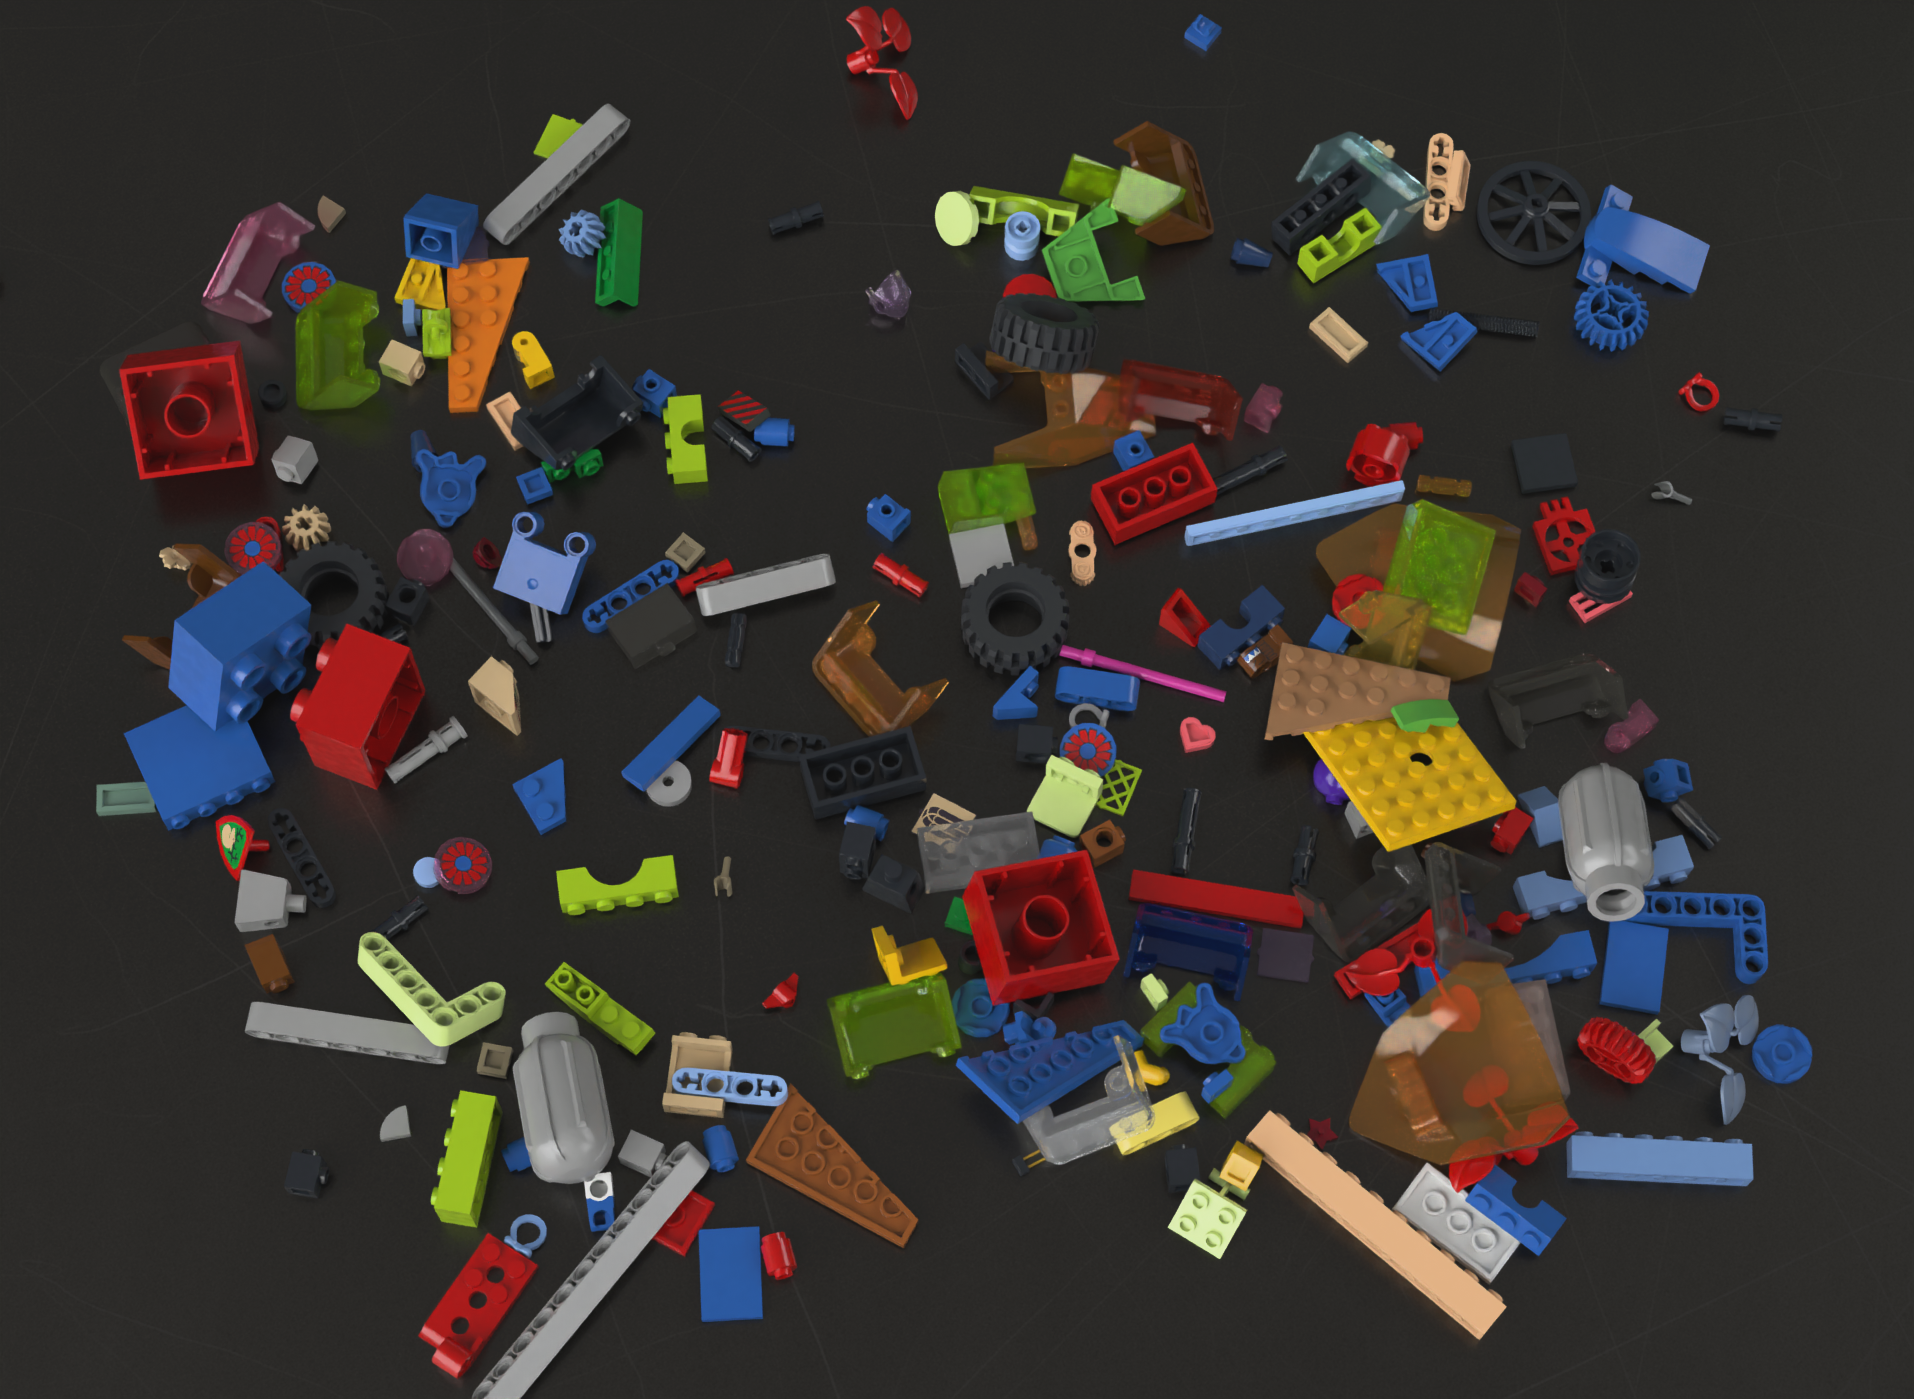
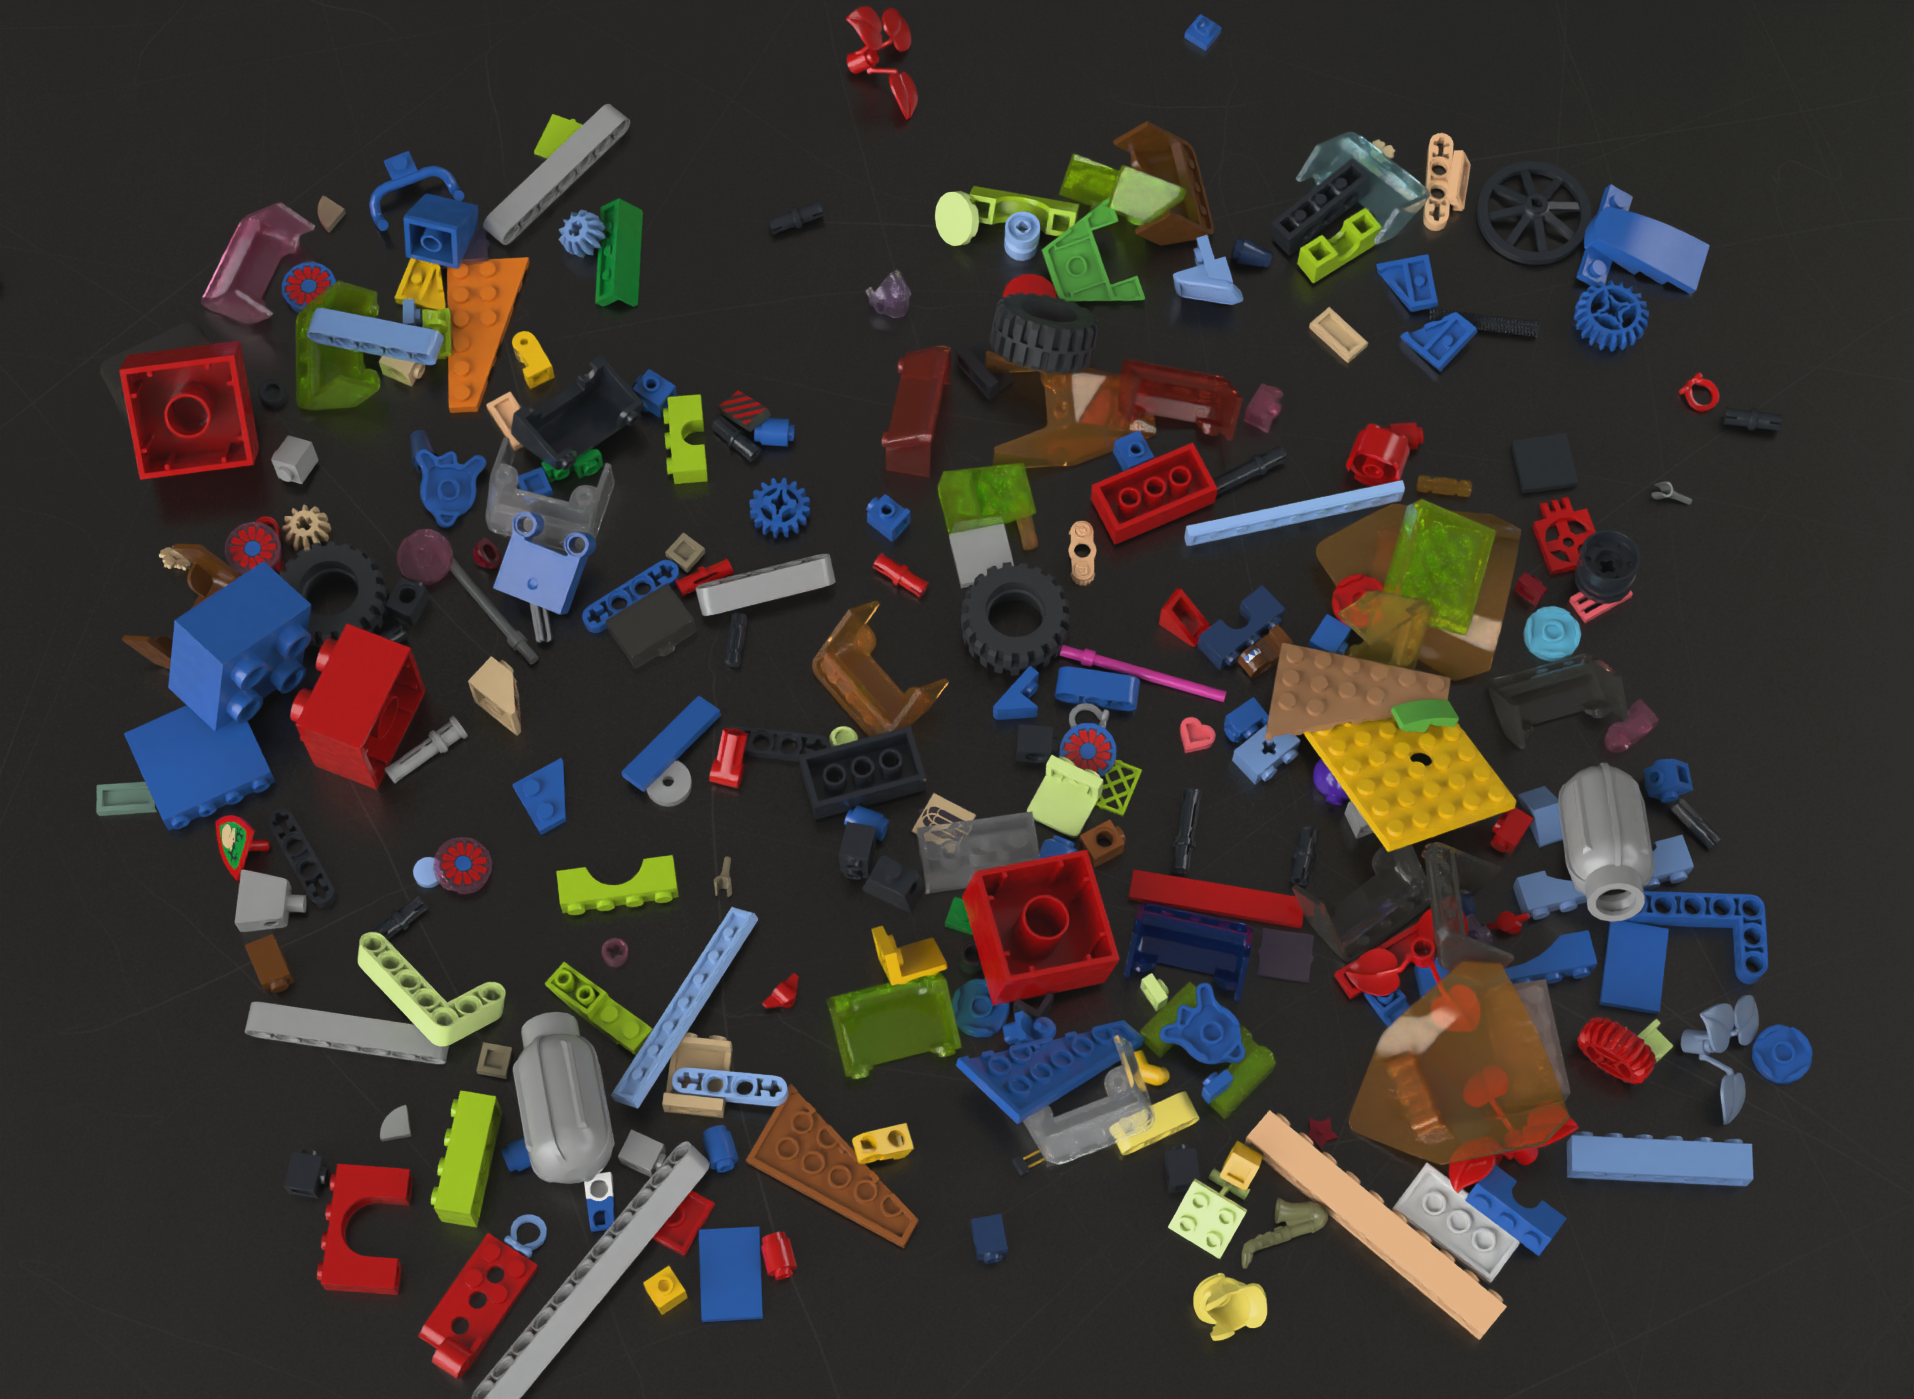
none -> medium blue beam [307,308,444,365]
none -> red arch [317,1164,414,1295]
none -> blue piece [369,151,464,231]
none -> clear windscreen [485,437,615,553]
none -> clear pink bush [602,938,629,968]
none -> light blue tile [611,907,758,1109]
none -> yellow brick [643,1266,688,1315]
none -> blue gear [750,478,810,538]
none -> yellowish green plate [829,726,858,747]
none -> yellow leg [852,1123,914,1164]
none -> clear red windscreen [881,345,951,478]
none -> dark blue brick [971,1214,1008,1263]
none -> medium blue piece [1173,235,1243,305]
none -> light yellow helmet [1193,1273,1268,1341]
none -> blue brick [1224,697,1269,743]
none -> medium blue brick [1232,724,1300,785]
none -> olive piece [1242,1197,1328,1269]
none -> medium azure tile [1523,606,1581,662]

